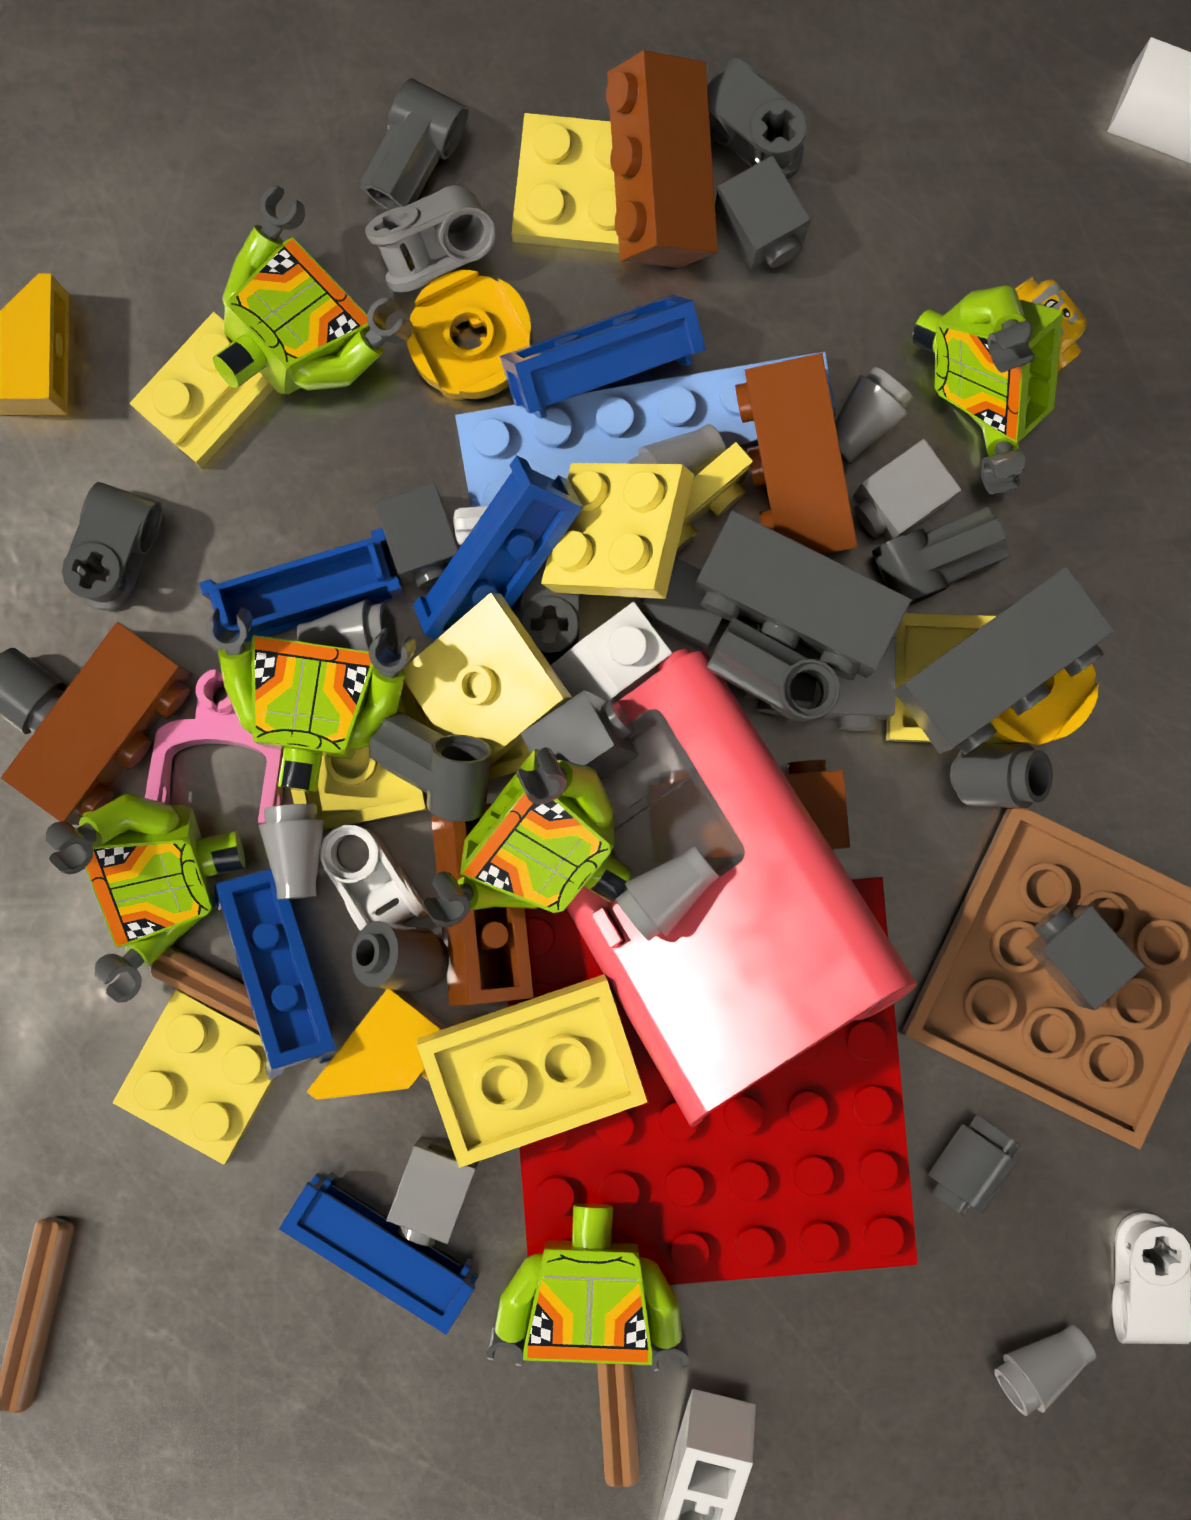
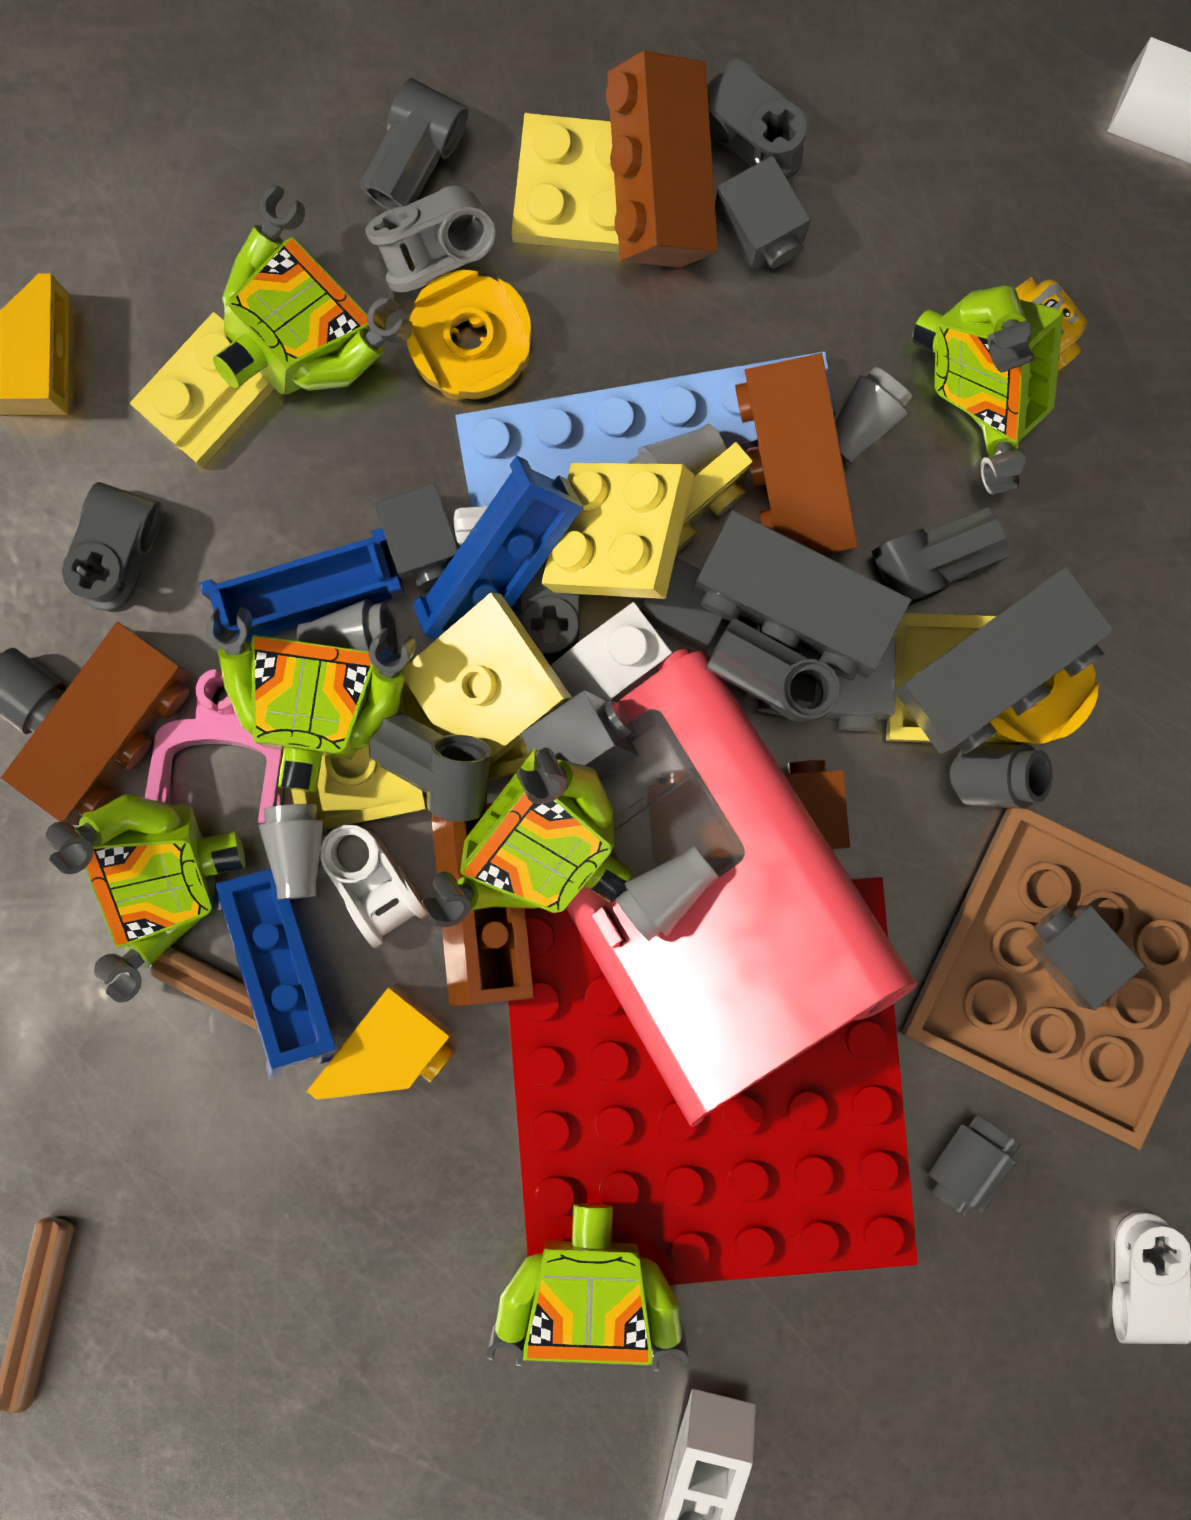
light yellow plate [113,989,275,1165] -> none
blue container [279,1172,479,1335] -> none
dark grey brick [351,921,449,992] -> none
light grey brick [386,1137,479,1247] -> none
light yellow plate [417,974,647,1168] -> none
blue container [499,295,706,419] -> none
medium nougat axle [597,1363,640,1487] -> none
light grey brick [853,439,961,542] -> none
light grey cone [994,1324,1096,1416] -> none

